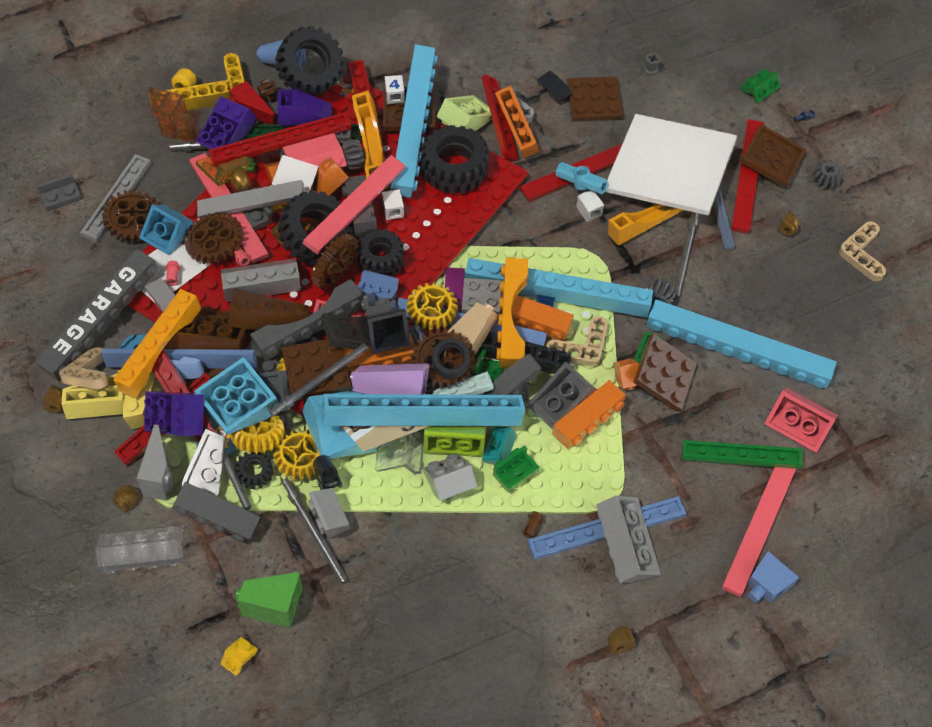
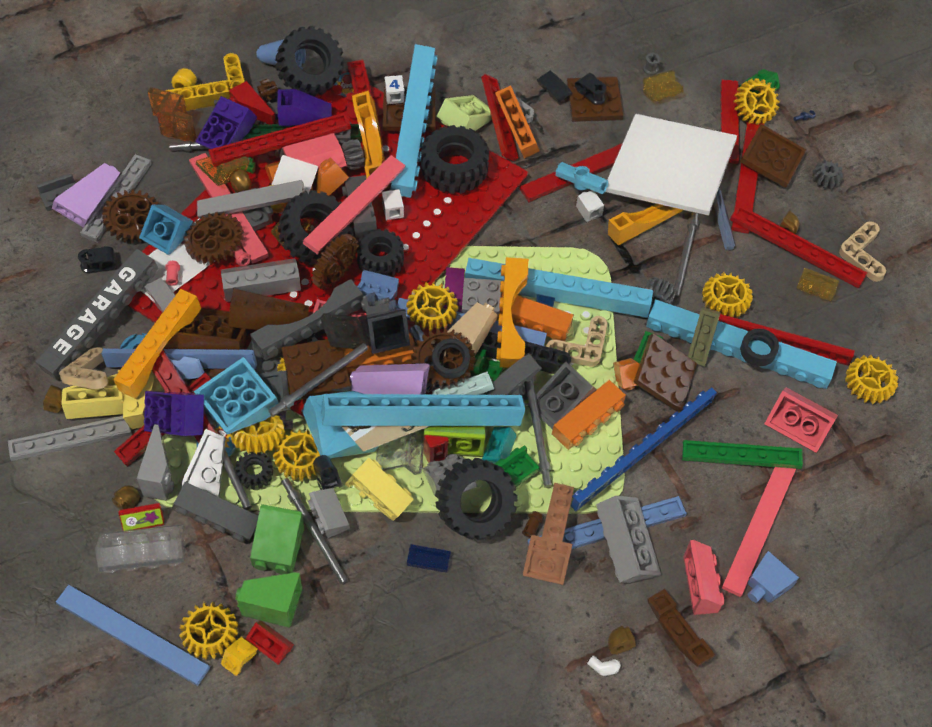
none -> light grey tile [8,416,132,461]
none -> lavender slope [52,163,120,228]
none -> medium blue tile [56,585,210,686]
none -> black piece [78,246,116,273]
none -> slope [118,503,164,532]
none -> yellow gear [180,601,238,660]
none -> red slope [245,621,294,664]
none -> bright green slope [250,504,304,574]
none -> light yellow wedge [345,458,414,521]
none -> clear blue tile [407,544,451,573]
none -> red slope [424,435,448,463]
none -> black tyre [435,458,518,540]
none -> nougat bracket [523,483,574,585]
none -> flat silver bar [525,378,552,488]
none -> blue plate [571,387,717,511]
none -> black piece [575,73,606,105]
none -> white arm [587,656,621,676]
none -> clear yellow bracket [643,70,683,101]
none -> reddish brown slope [647,589,715,667]
none -> coral slope [683,540,724,615]
none -> olive plate [688,307,721,366]
none -> yellow gear [702,272,753,318]
none -> red tile [718,314,855,366]
none -> red tile [720,79,739,164]
none -> red tile [729,204,868,288]
none -> yellow gear [733,78,780,125]
none -> black tyre [740,328,779,366]
none -> clear yellow bracket [797,268,839,301]
none -> yellow gear [845,355,898,404]

